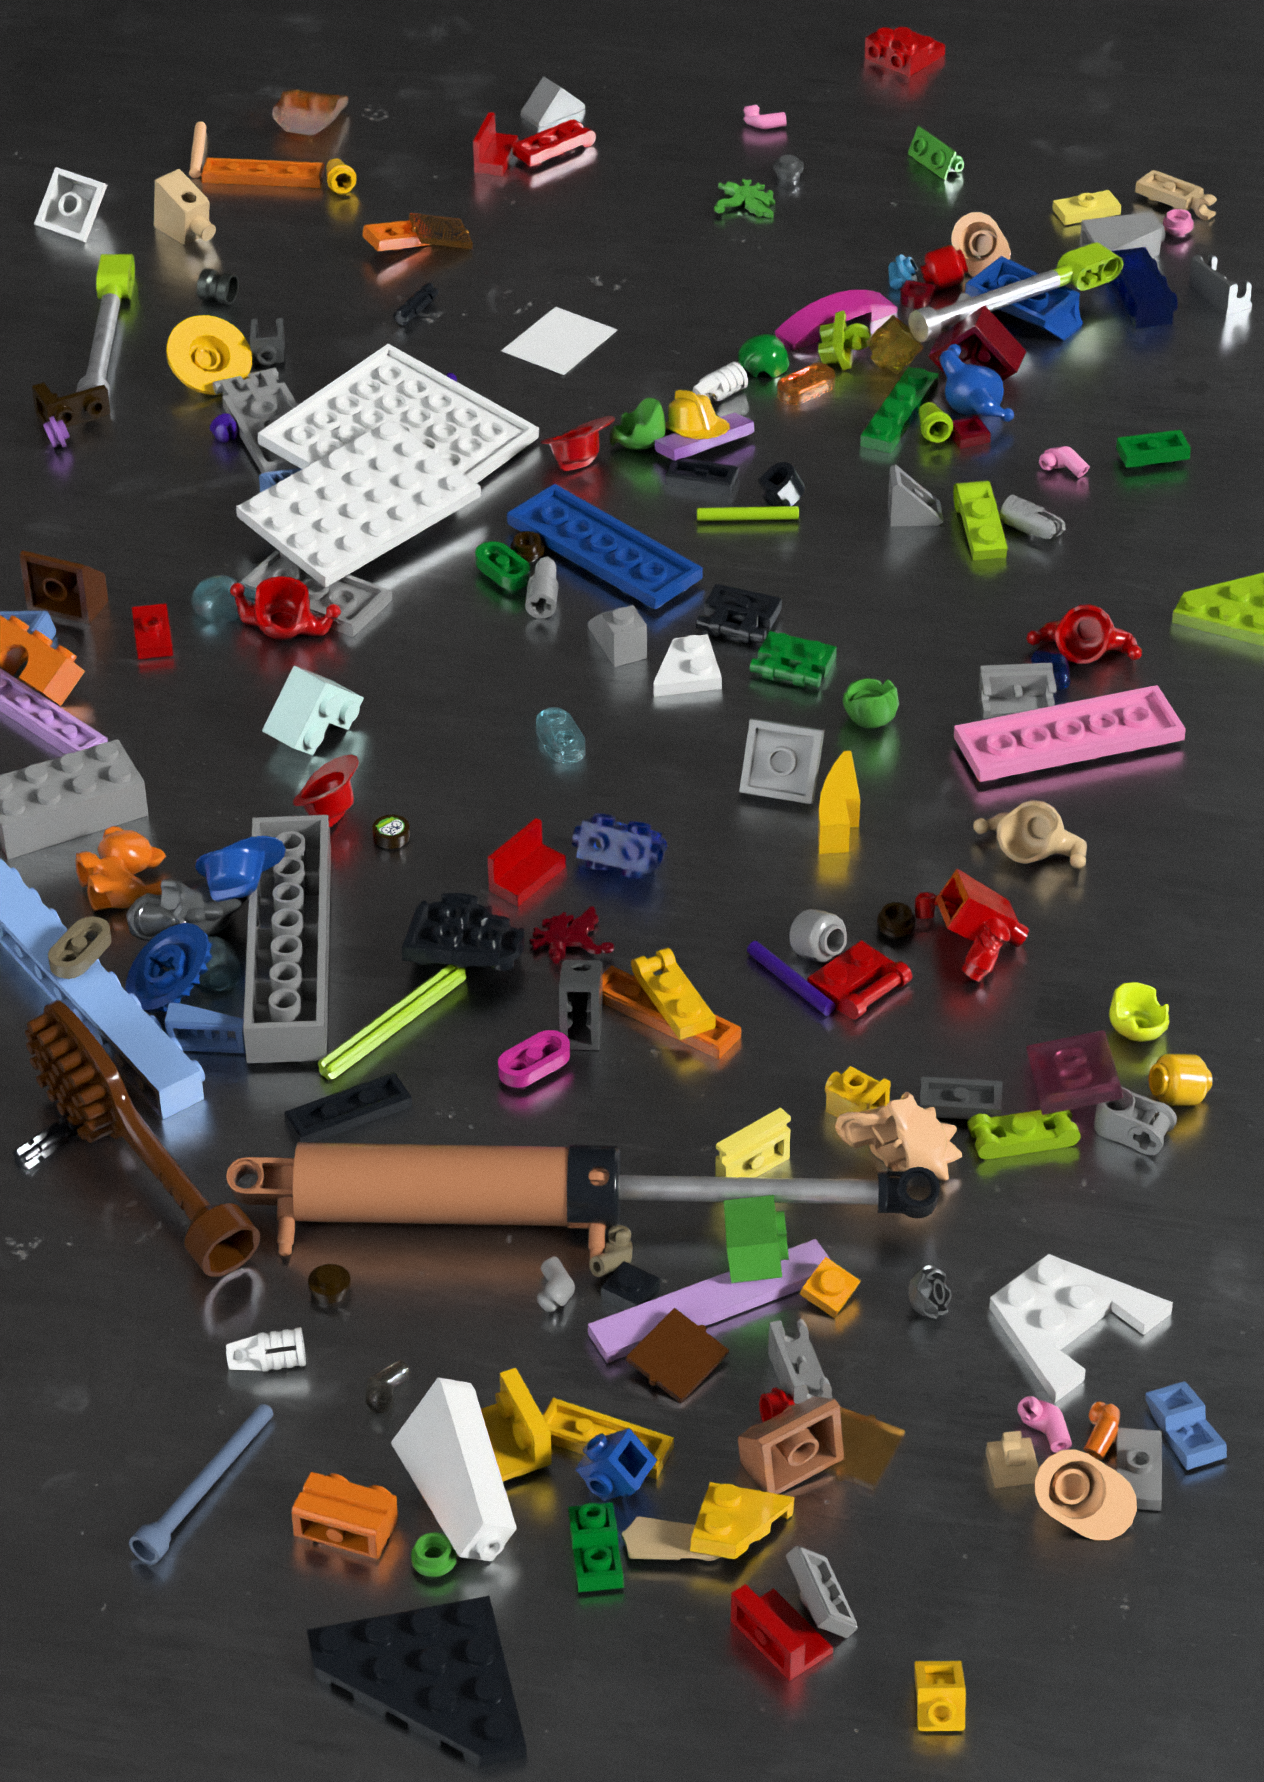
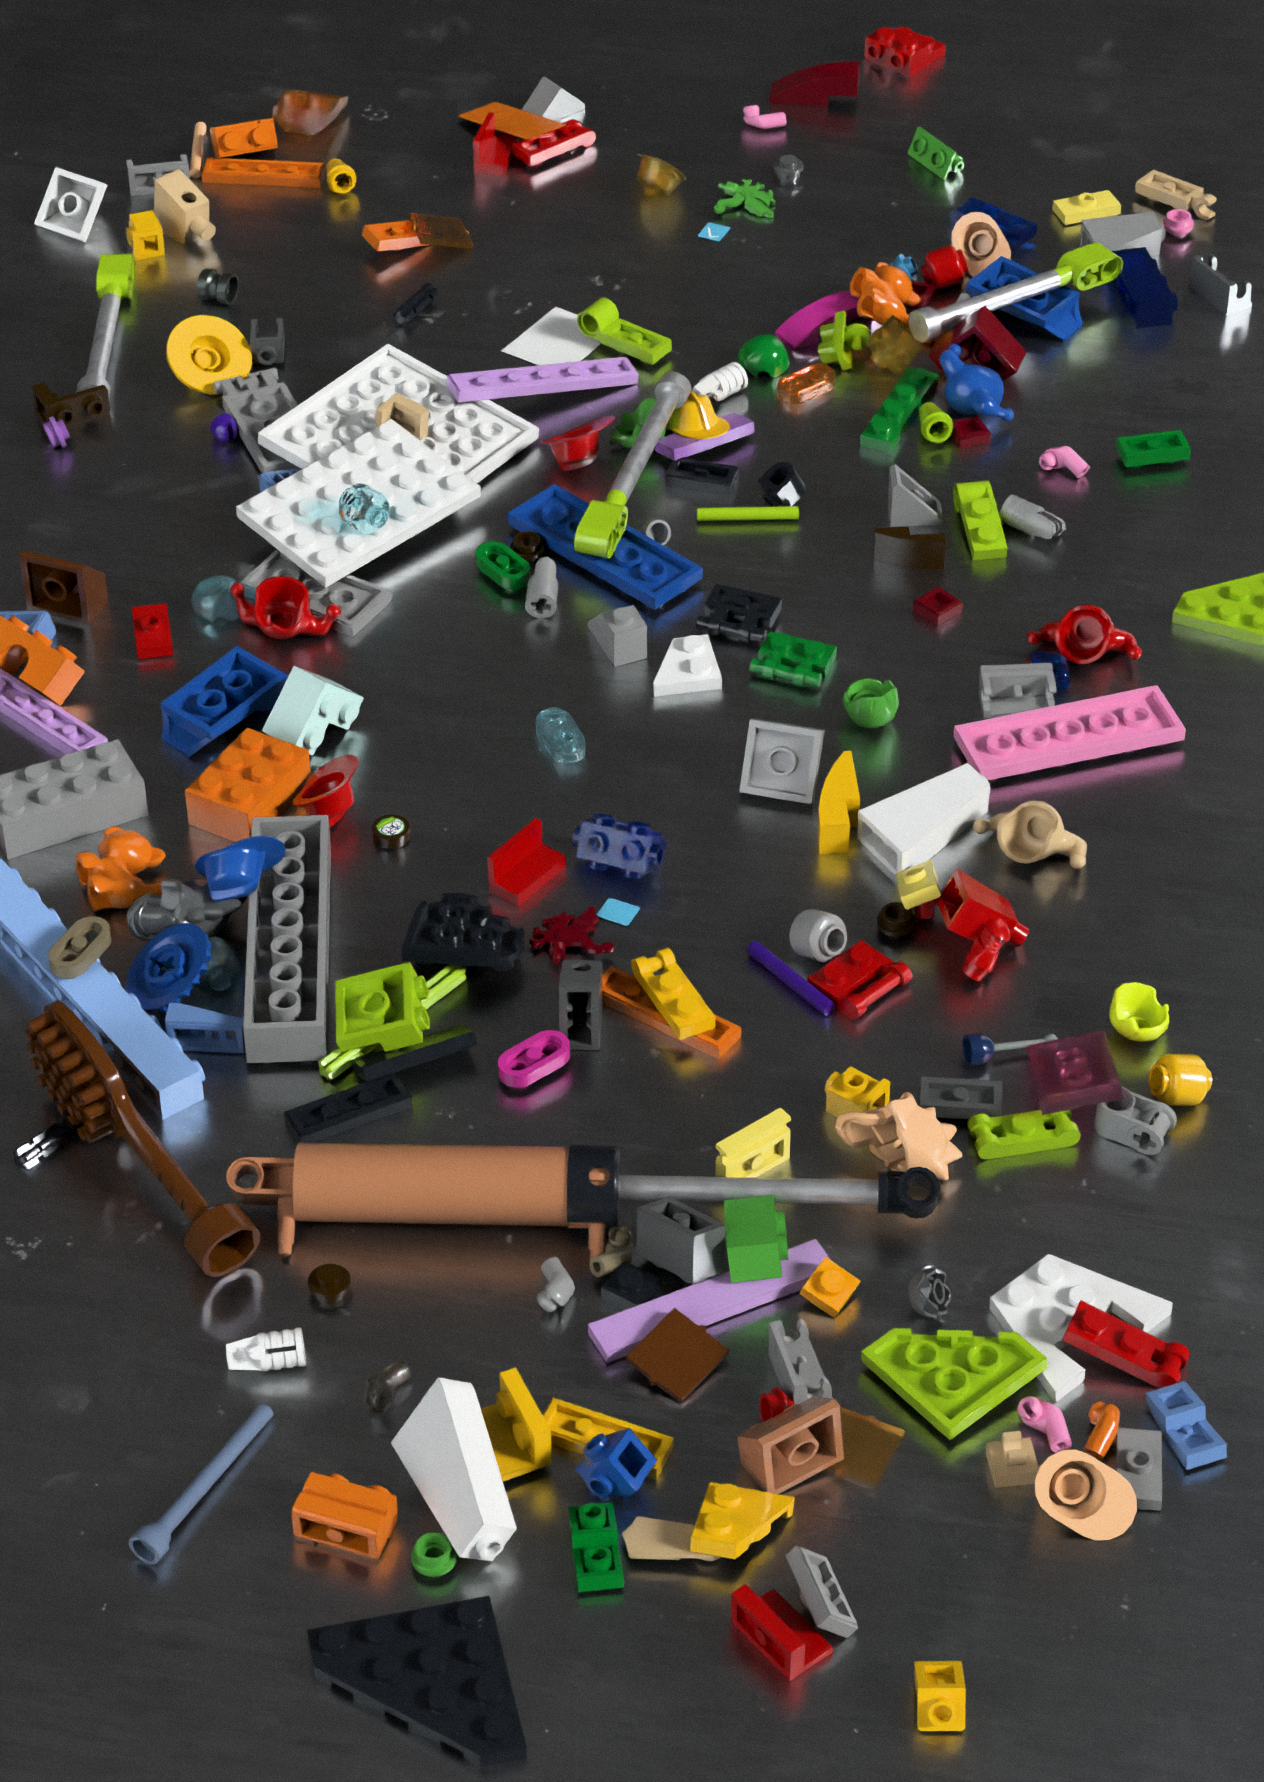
none -> light grey hinge [126,154,190,196]
none -> yellow brick [126,210,165,261]
none -> blue slope [160,646,288,757]
none -> orange brick [185,728,311,842]
none -> orange brick [210,118,278,158]
none -> lime plate [335,962,430,1052]
none -> clear light blue head [339,483,390,534]
none -> black tile [351,1024,477,1081]
none -> tan bracket [375,393,429,441]
none -> lavender tile [446,357,639,403]
none -> orange sticker [457,102,566,140]
none -> piece [574,372,691,558]
none -> lime plate [577,298,672,365]
none -> medium azure sticker [597,898,640,926]
none -> dark grey brick [636,1197,726,1283]
none -> clear yellow piece [637,153,686,196]
none -> light grey hinge [641,519,671,545]
none -> medium azure sticker [698,222,730,241]
none -> dark red slope [770,62,860,106]
none -> orange animal [850,262,935,343]
none -> white slope [857,763,991,876]
none -> lime plate [861,1328,1047,1440]
none -> dark brown slope [873,526,946,569]
none -> light yellow plate [896,860,941,910]
none -> dark red tile [913,586,963,626]
none -> clear blue plate [949,198,1038,248]
none -> dark blue hinge [962,1033,1058,1066]
none -> red plate [1062,1300,1190,1389]

